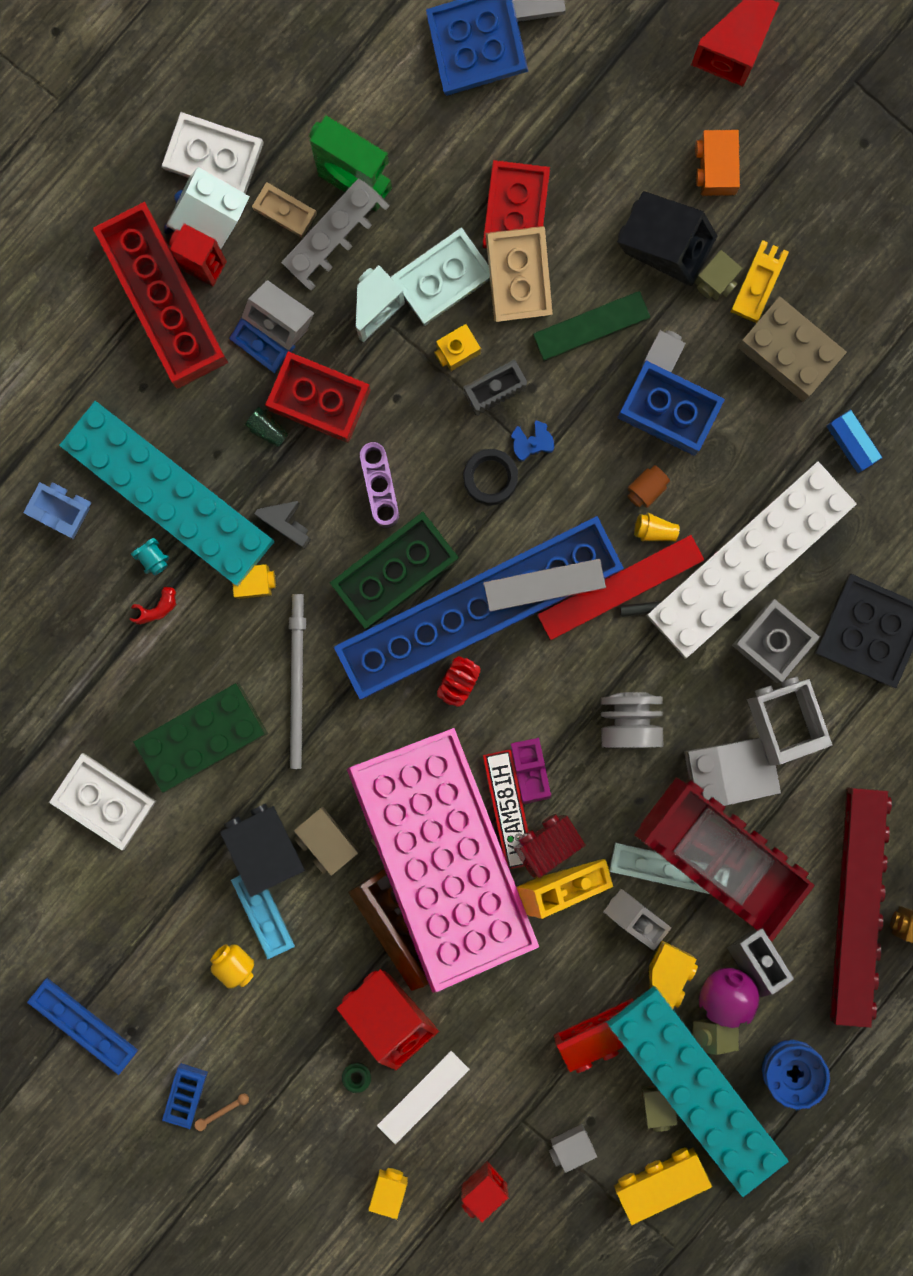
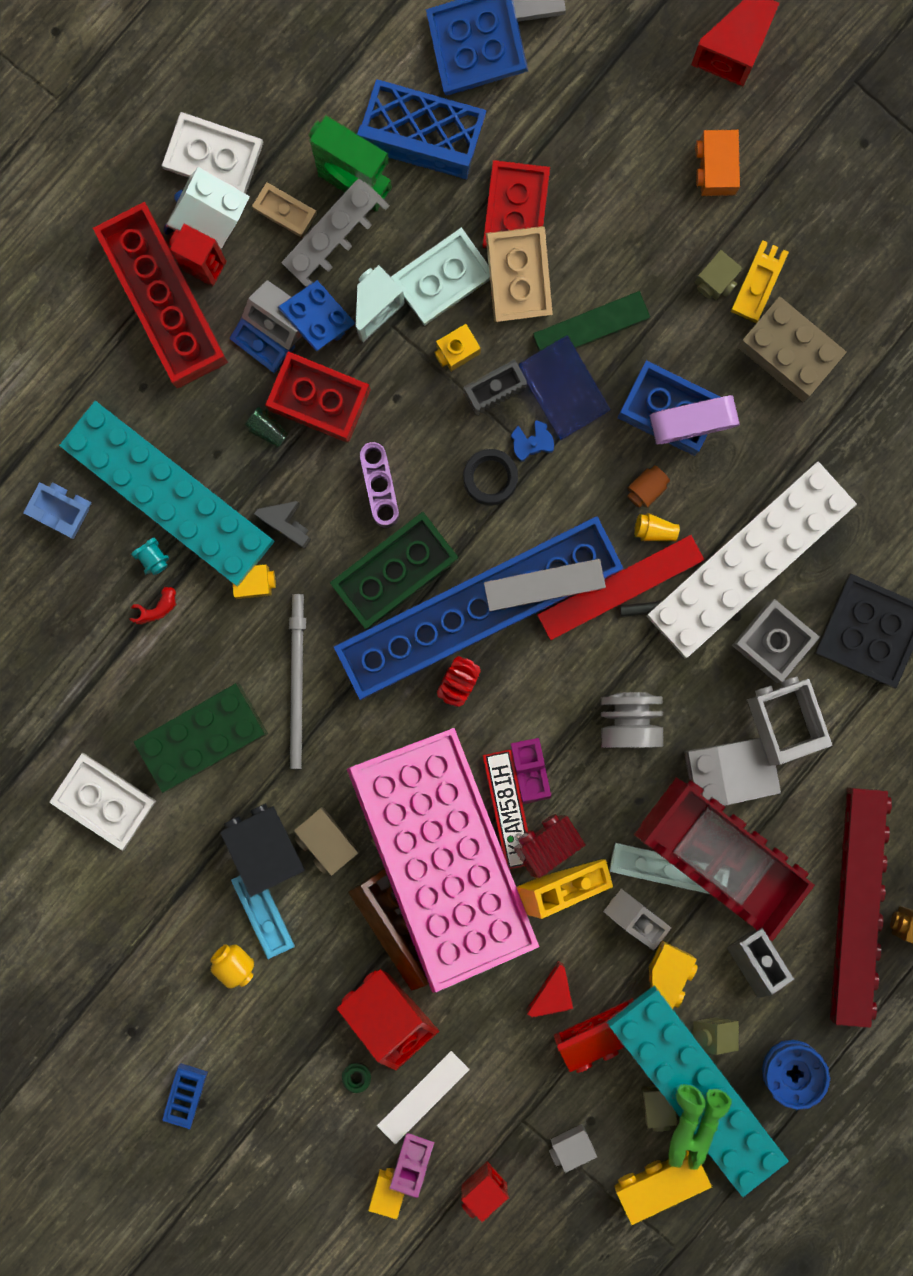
blue tile [27,978,138,1075] -> none
medium nougat hinge [195,1094,249,1131] -> none
black slope [617,191,717,286] -> none
light grey brick [641,330,686,372] -> none
magenta cylinder [699,968,759,1028] -> none
blue slope [827,410,883,473] -> none
none -> blue hinge [278,280,355,351]
none -> blue fence [357,79,486,179]
none -> magenta slope [389,1133,435,1199]
none -> clear blue piece [518,335,611,440]
none -> red slope [526,961,573,1017]
none -> lavender beam [650,396,740,444]
none -> bright green piece [669,1084,732,1170]

